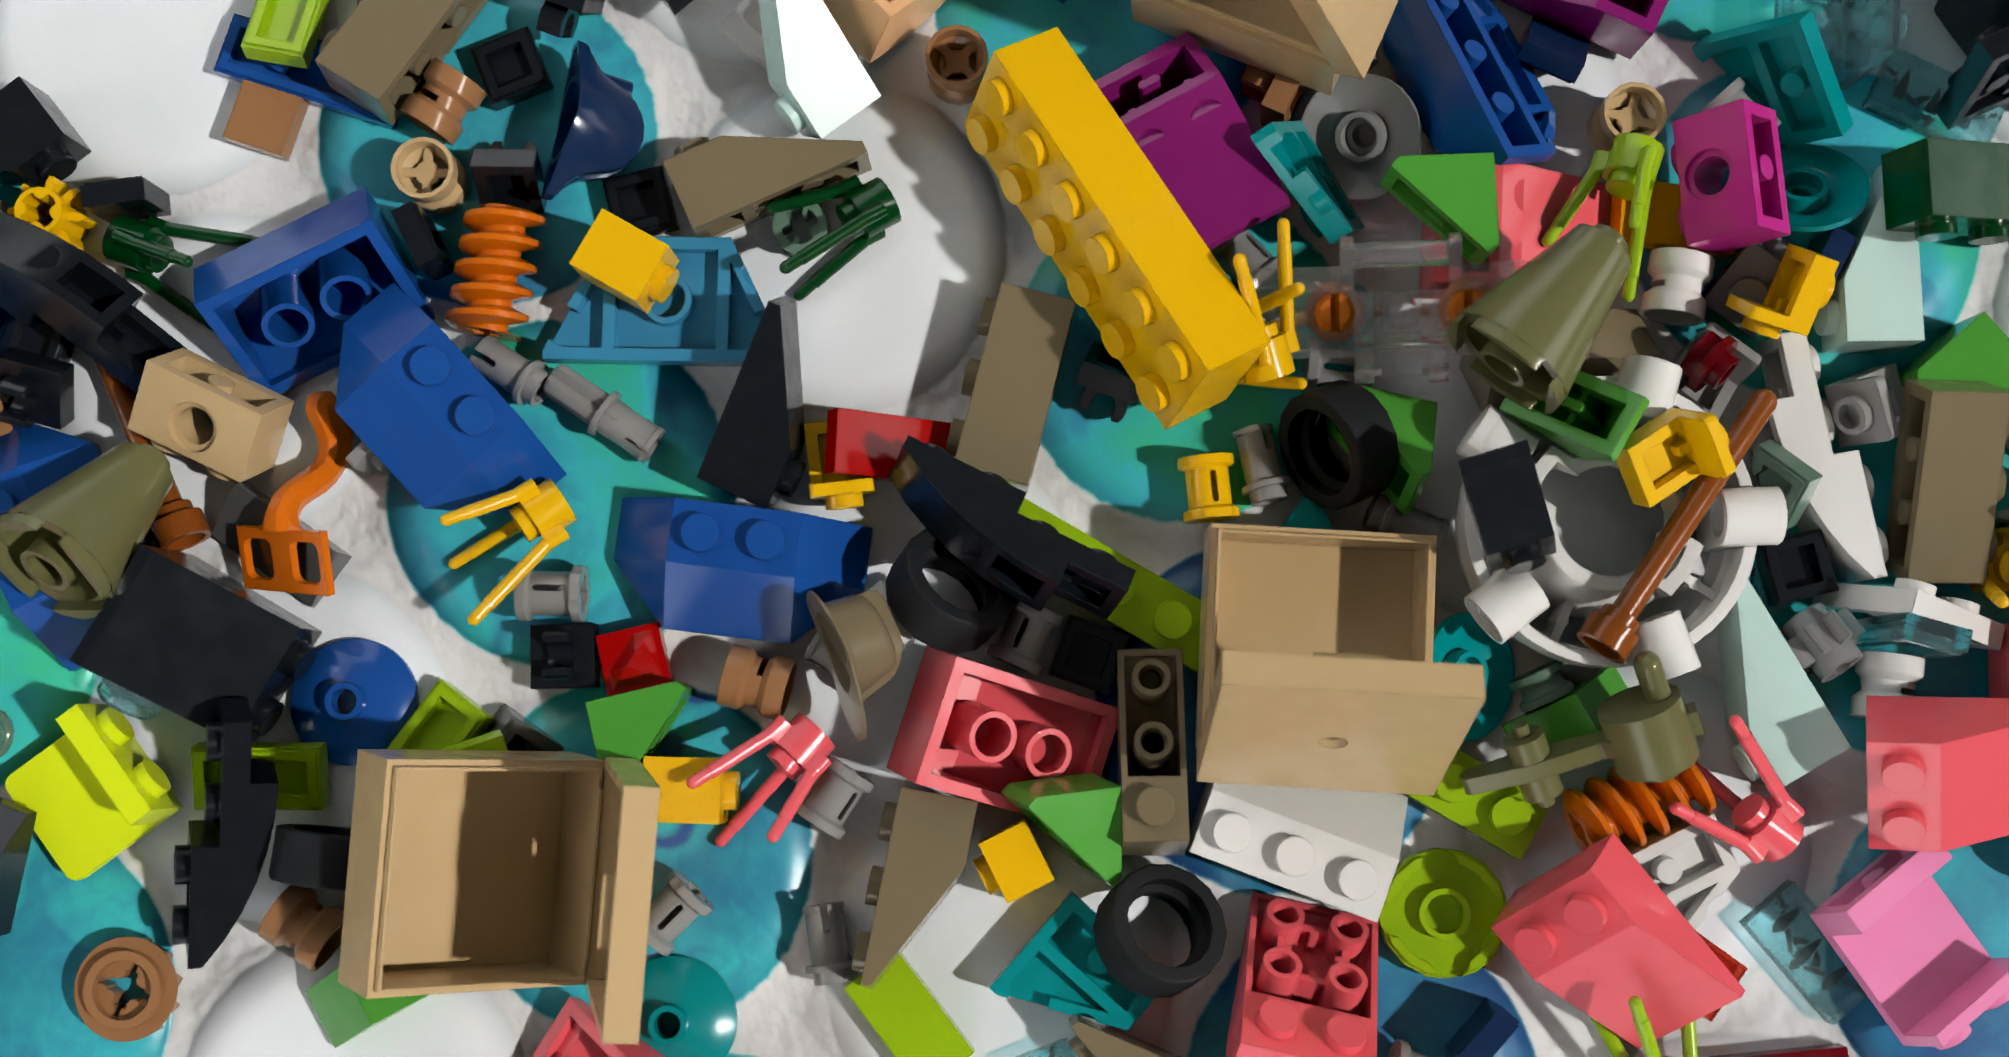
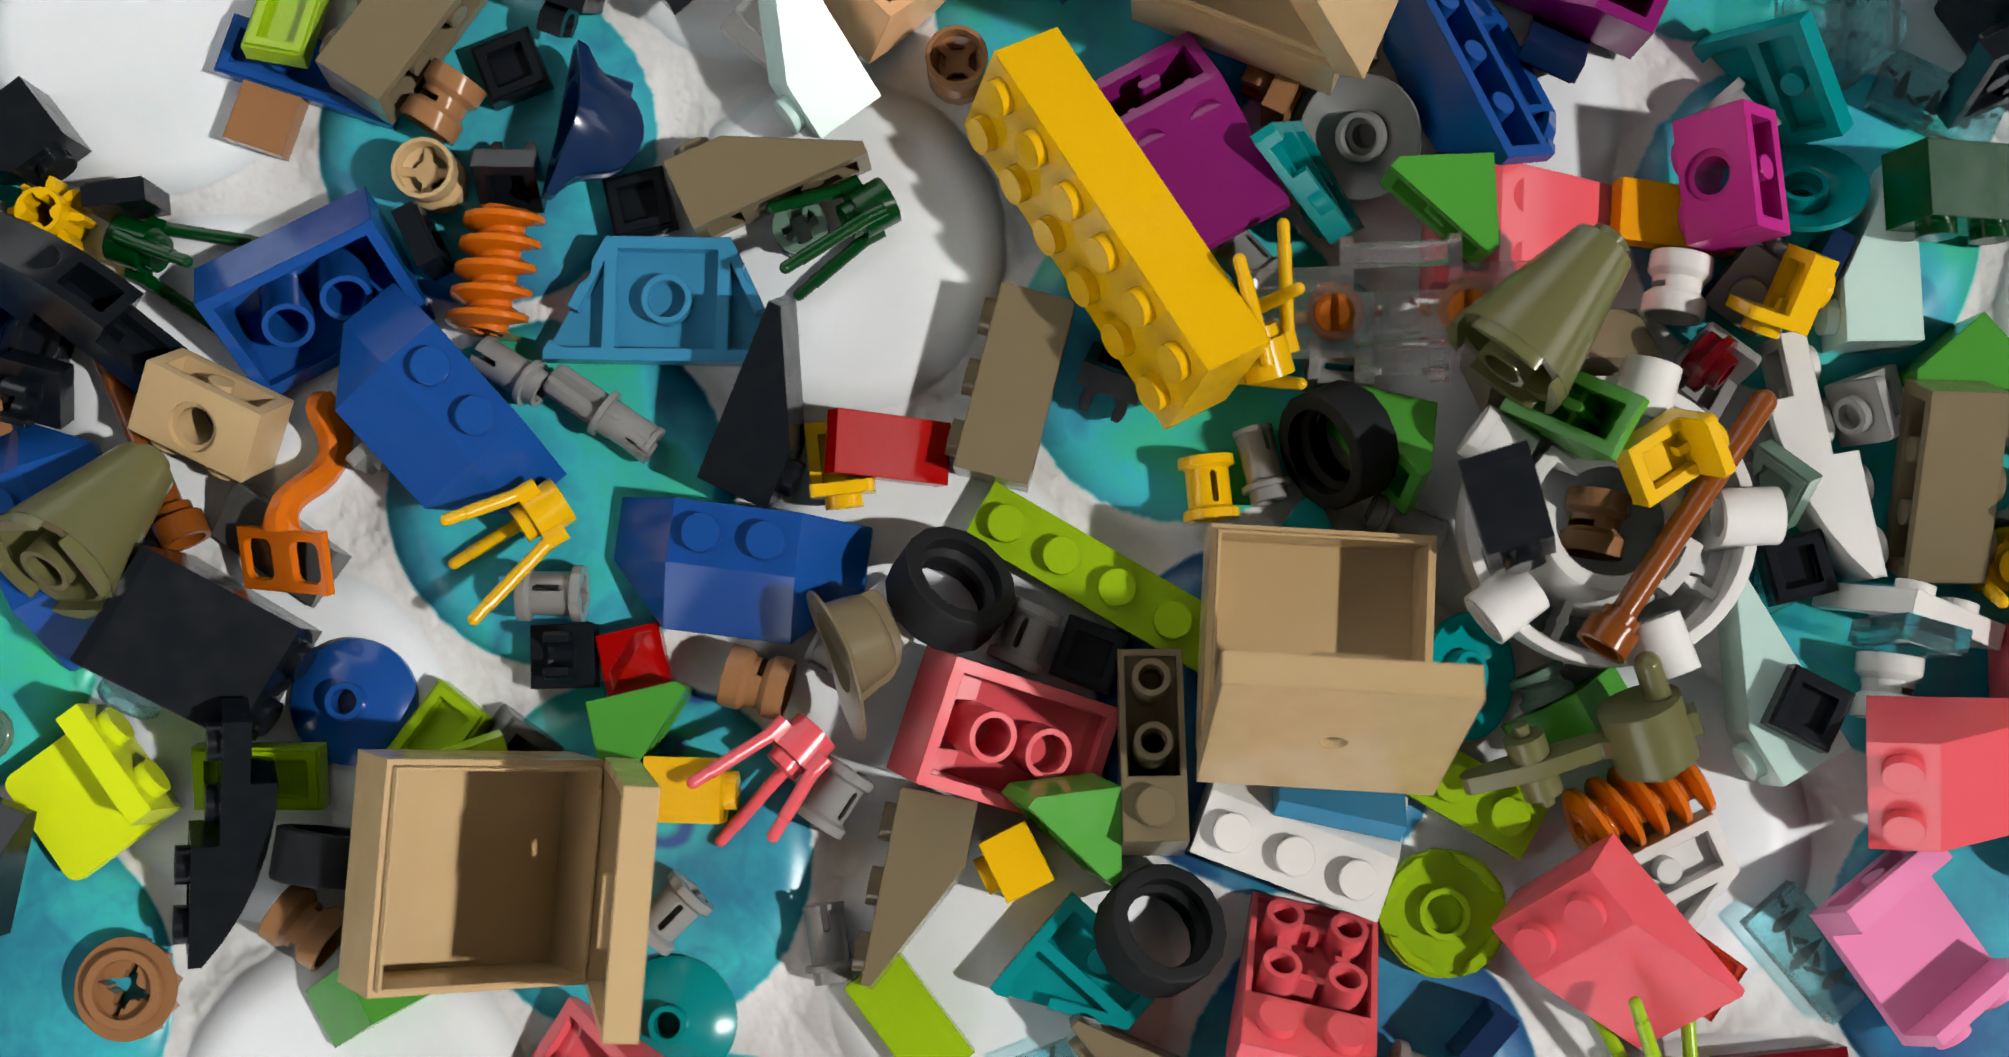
yellow brick [569,208,680,315] -> none
black slope [888,435,1136,619] -> none
lime plant [1542,132,1665,302] -> none
tan wheel [1587,82,1667,151] -> none
coral plant [1669,715,1805,864] -> none
light grey gear [1780,602,1866,683] -> none
none -> dark azure tile [1272,786,1408,842]
none -> medium nougat wheel [1559,485,1632,562]
none -> black tile [1760,664,1856,753]

